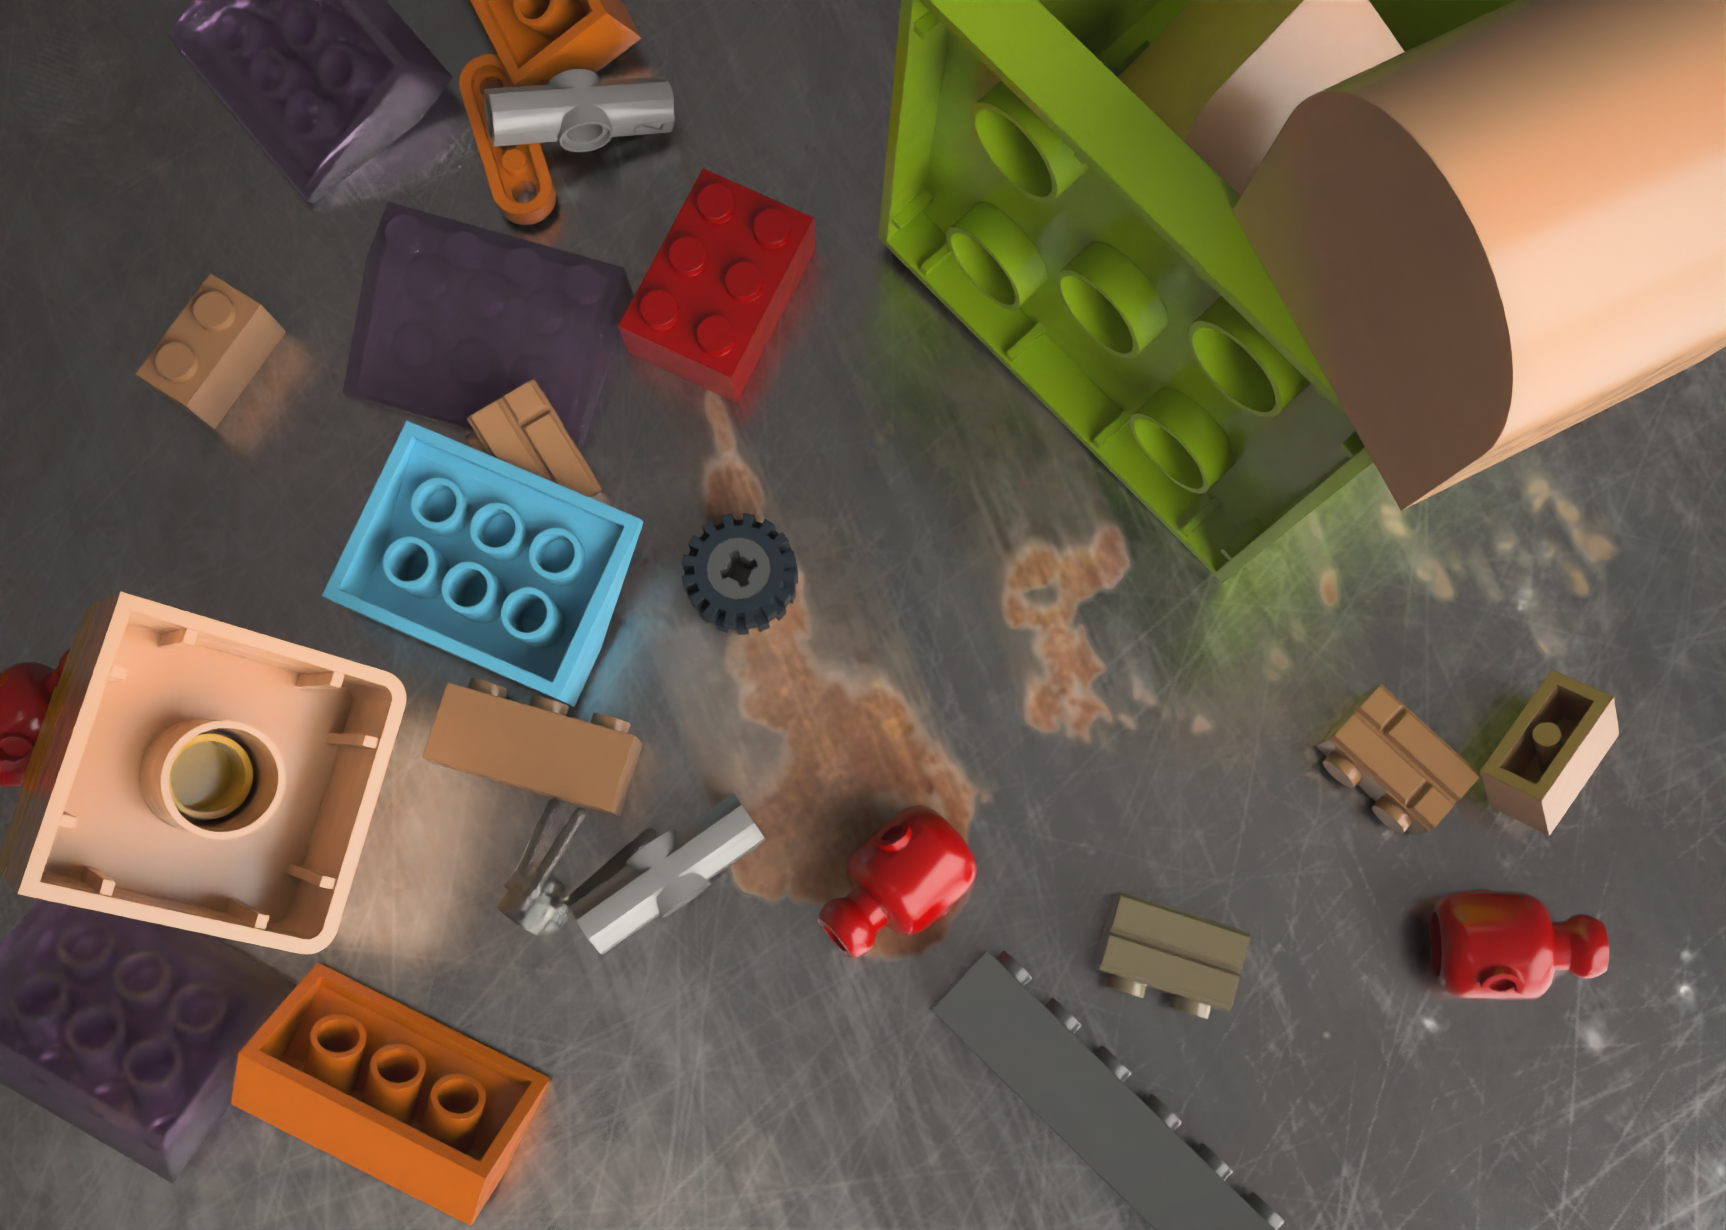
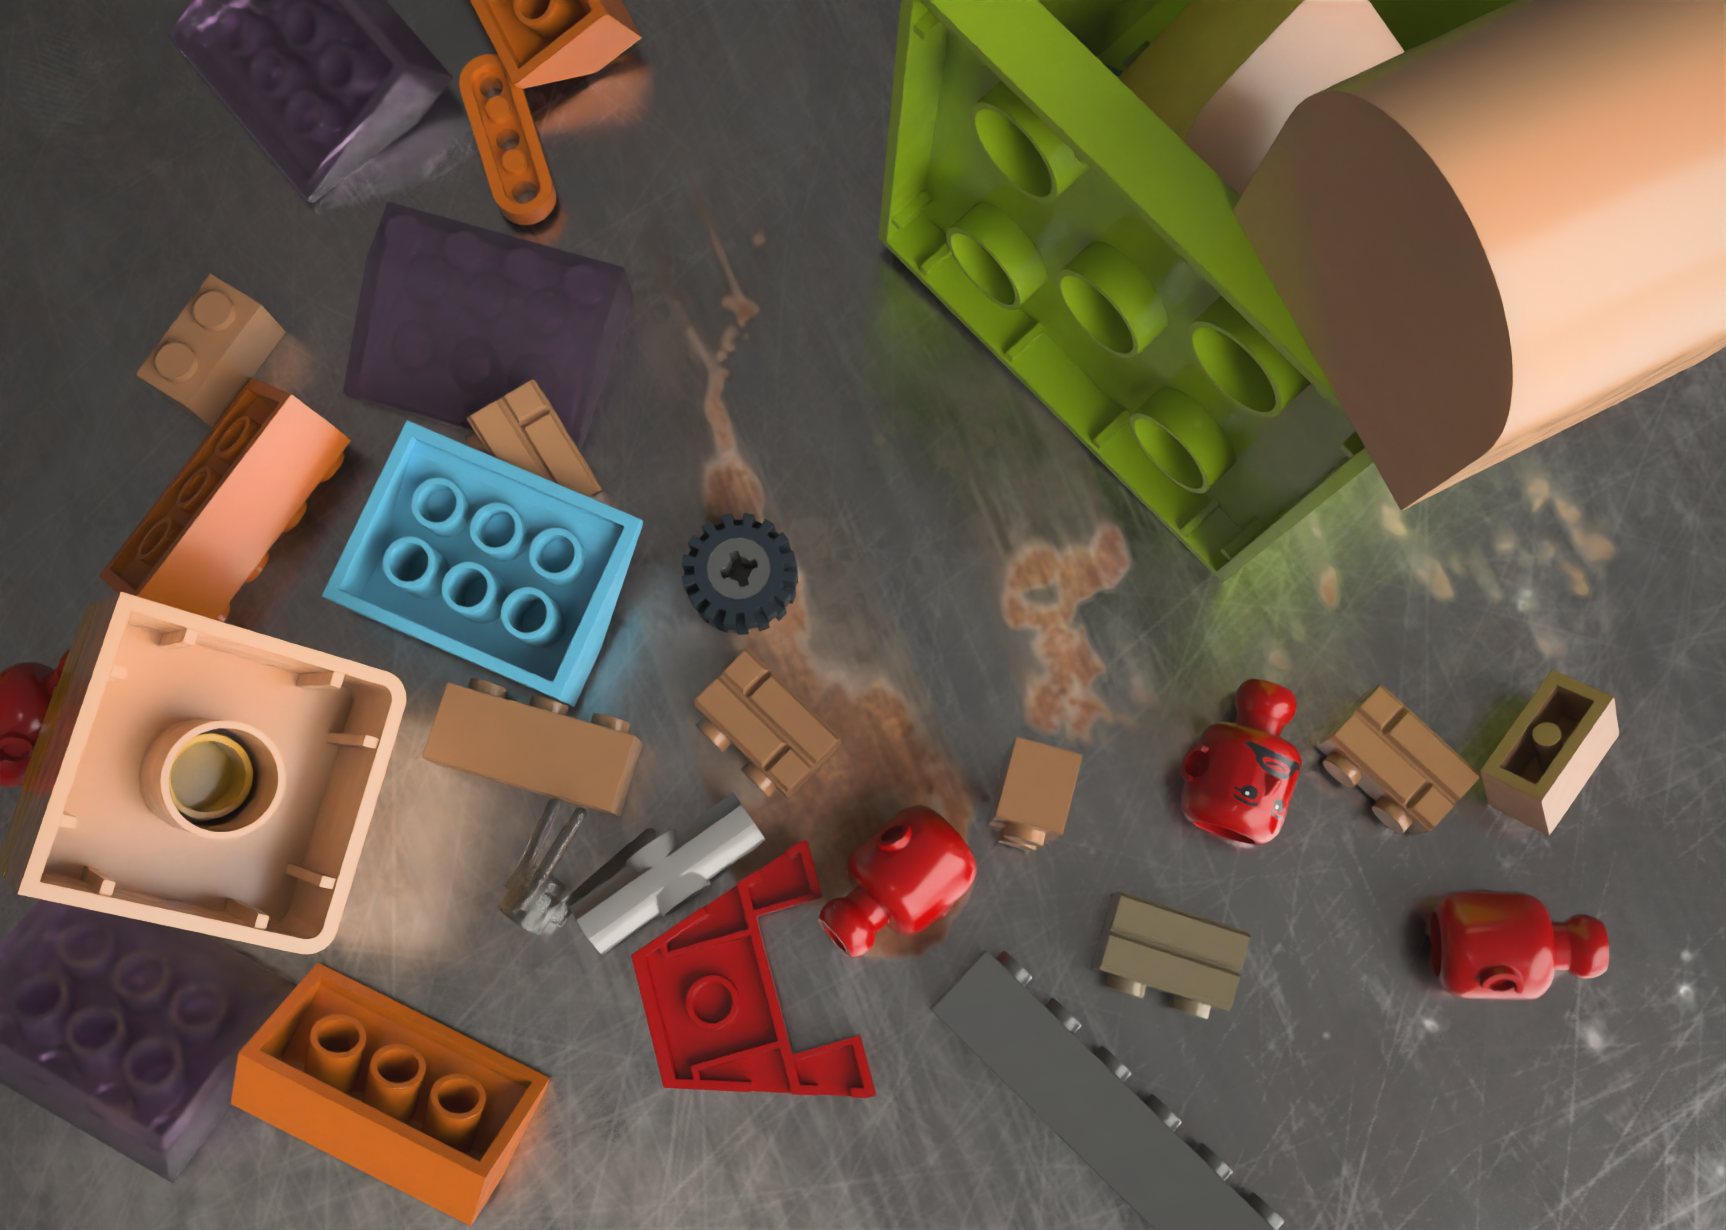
light grey piece [483,69,675,152] -> none
red brick [618,168,816,403] -> none
none -> orange slope [99,378,351,622]
none -> red wing [631,840,876,1098]
none -> medium nougat brick [693,648,842,799]
none -> medium nougat brick [986,736,1083,851]
none -> red piece [1180,679,1302,845]

